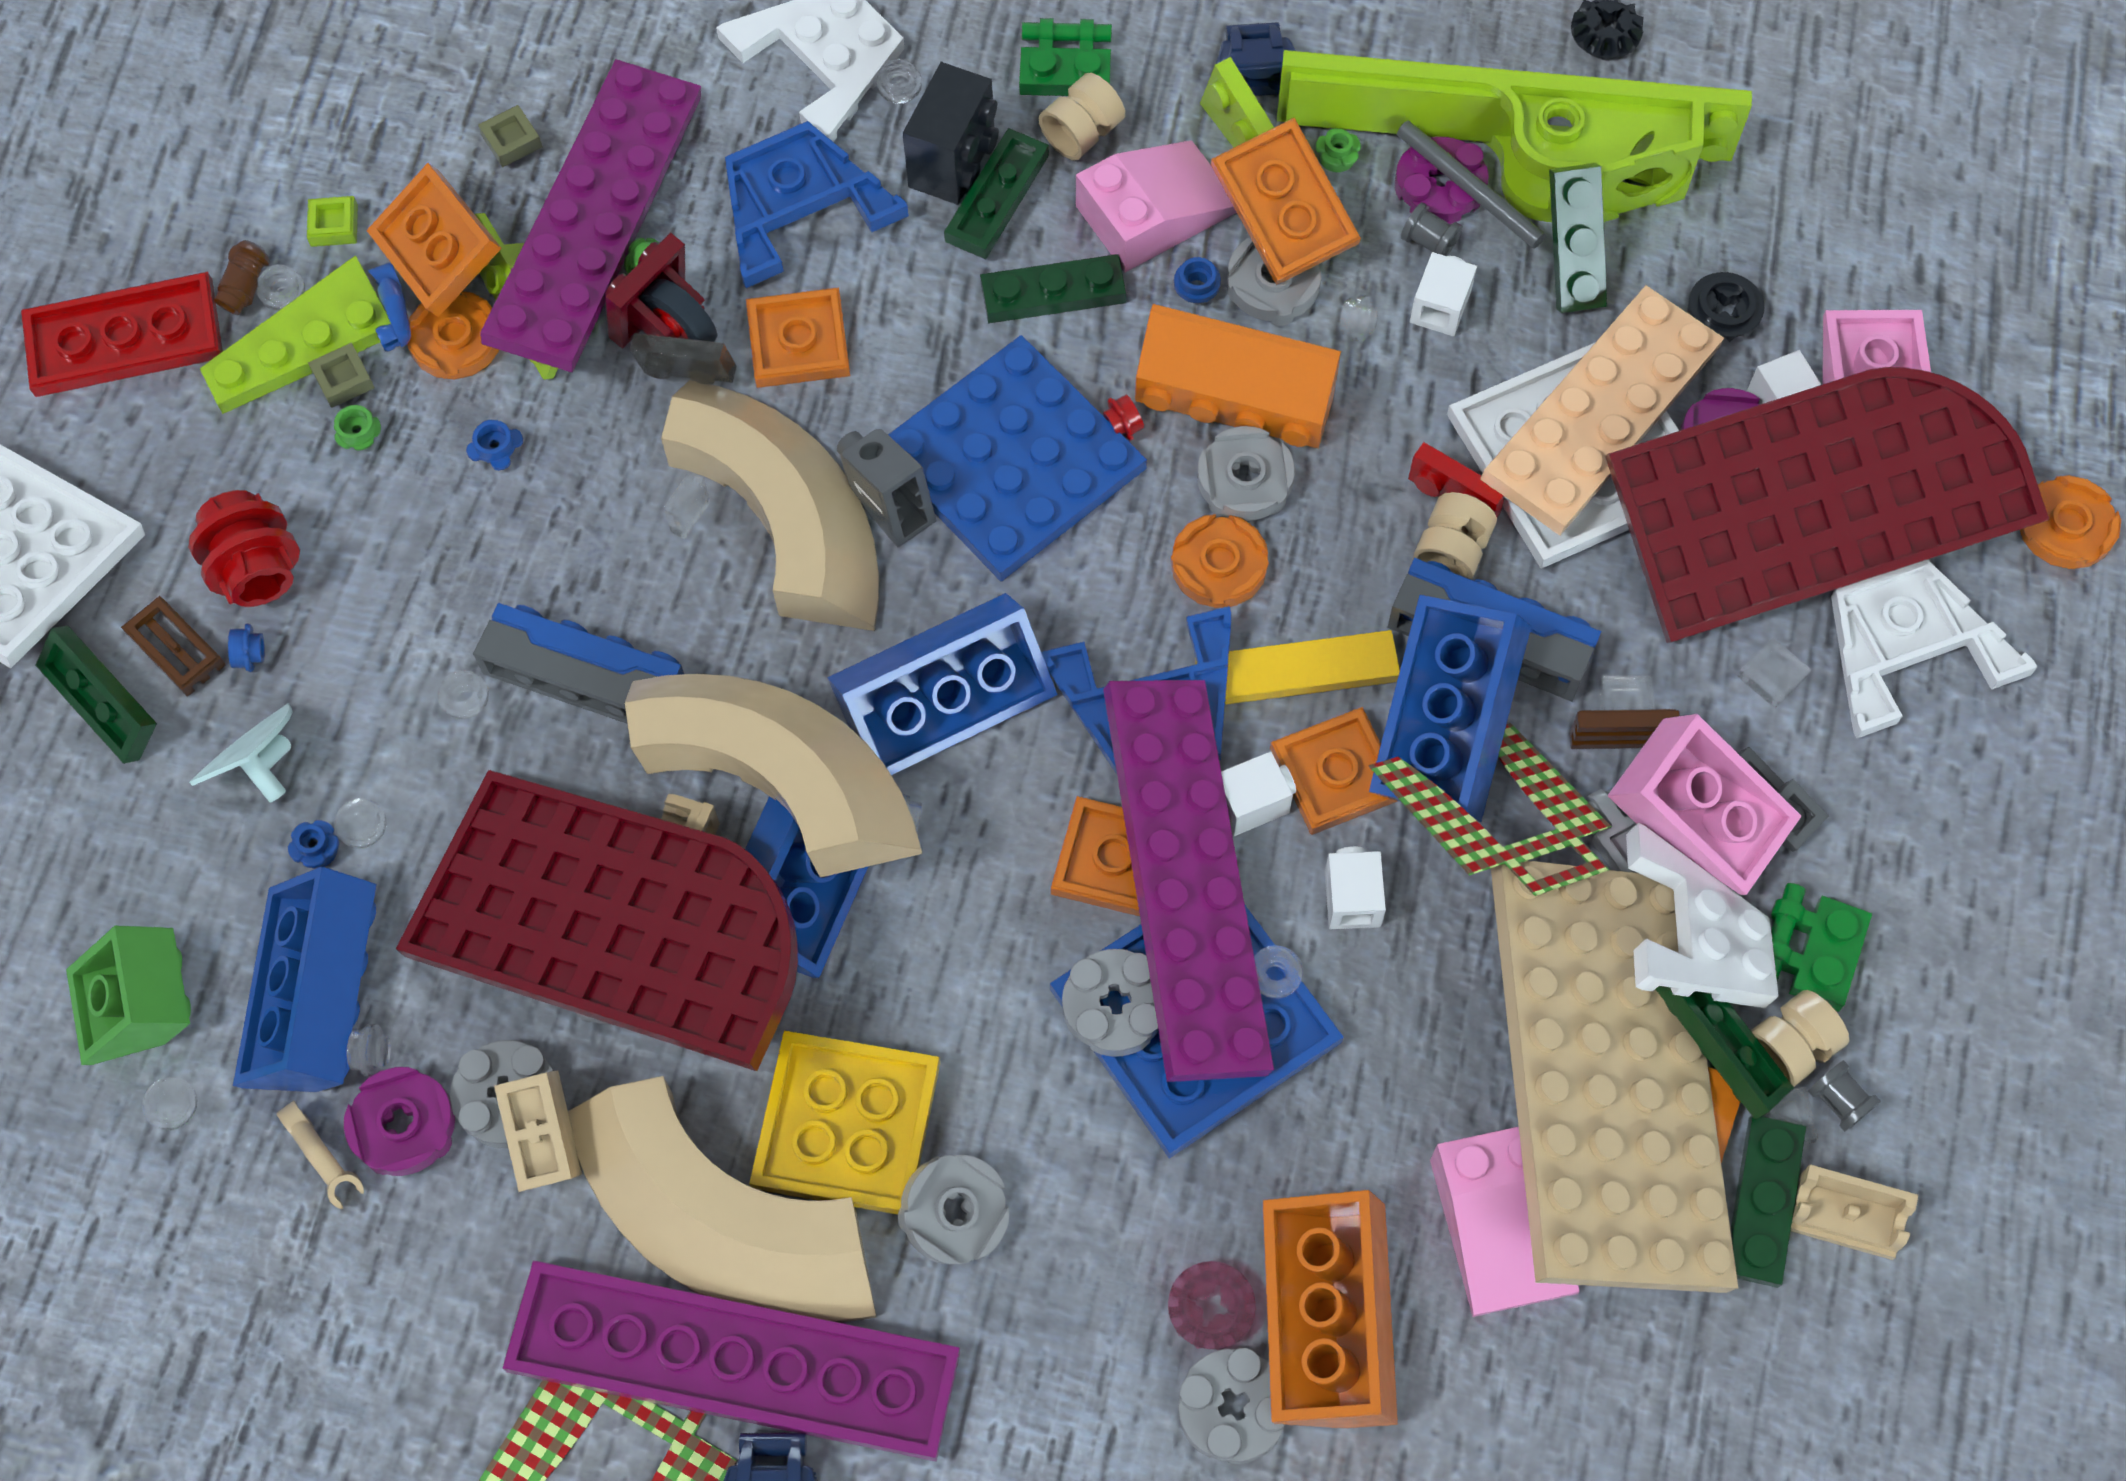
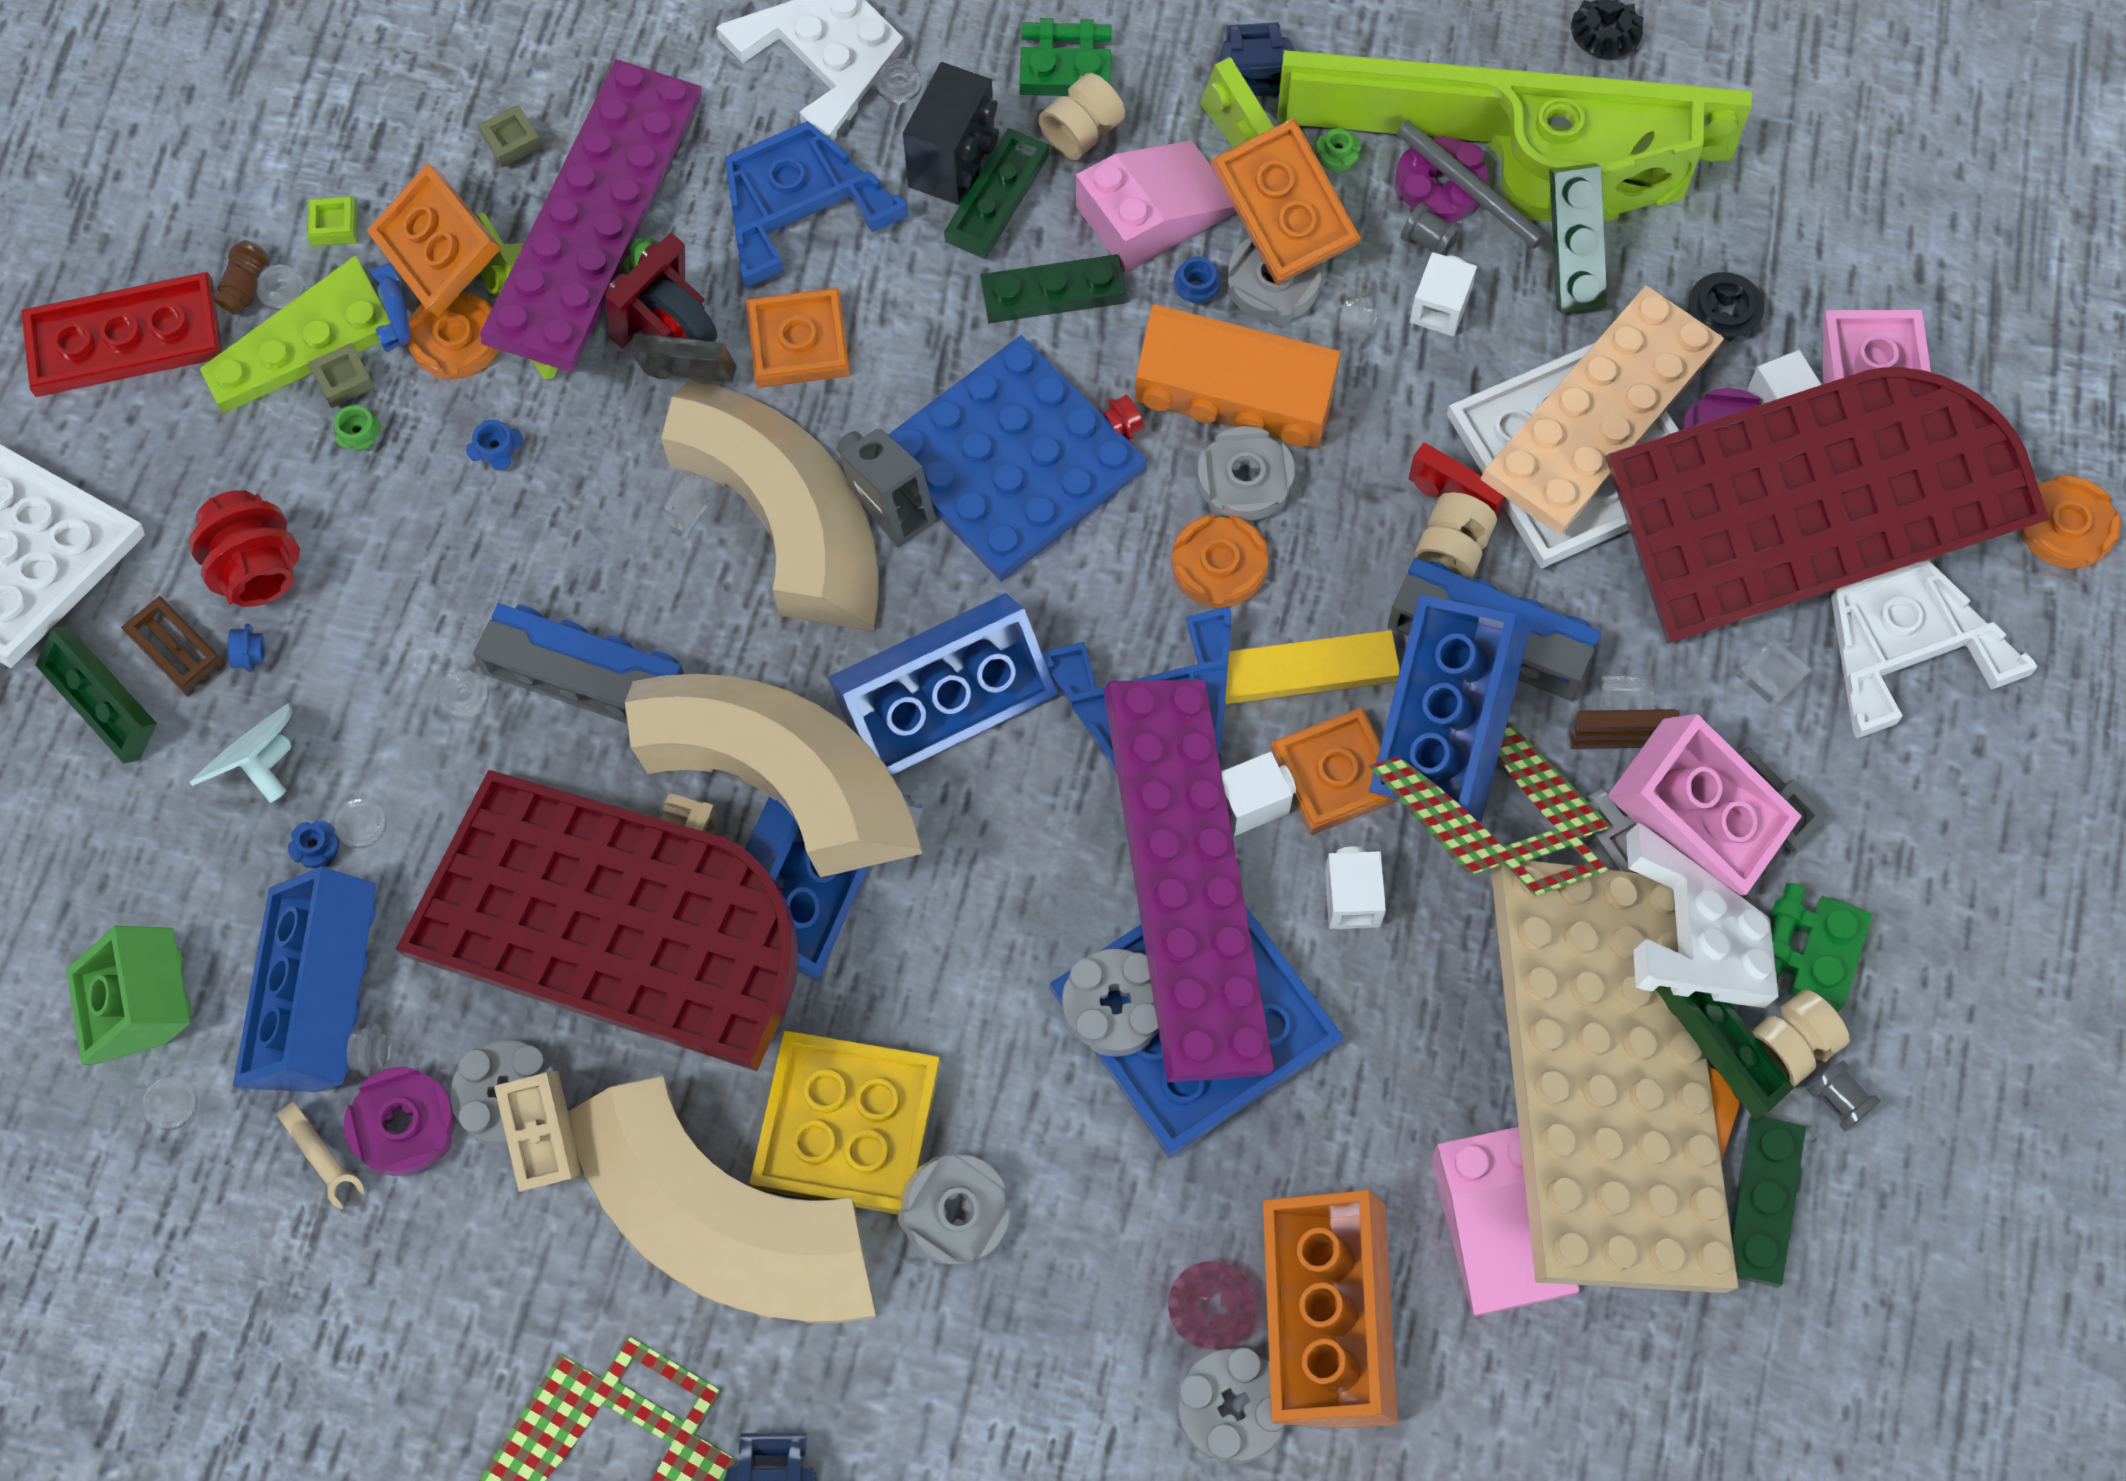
magenta plate [502,1260,960,1462] -> none
orange tile [1051,796,1140,917] -> none
clear plate [1254,946,1303,998] -> none
tan hinge [1791,1165,1918,1260] -> none

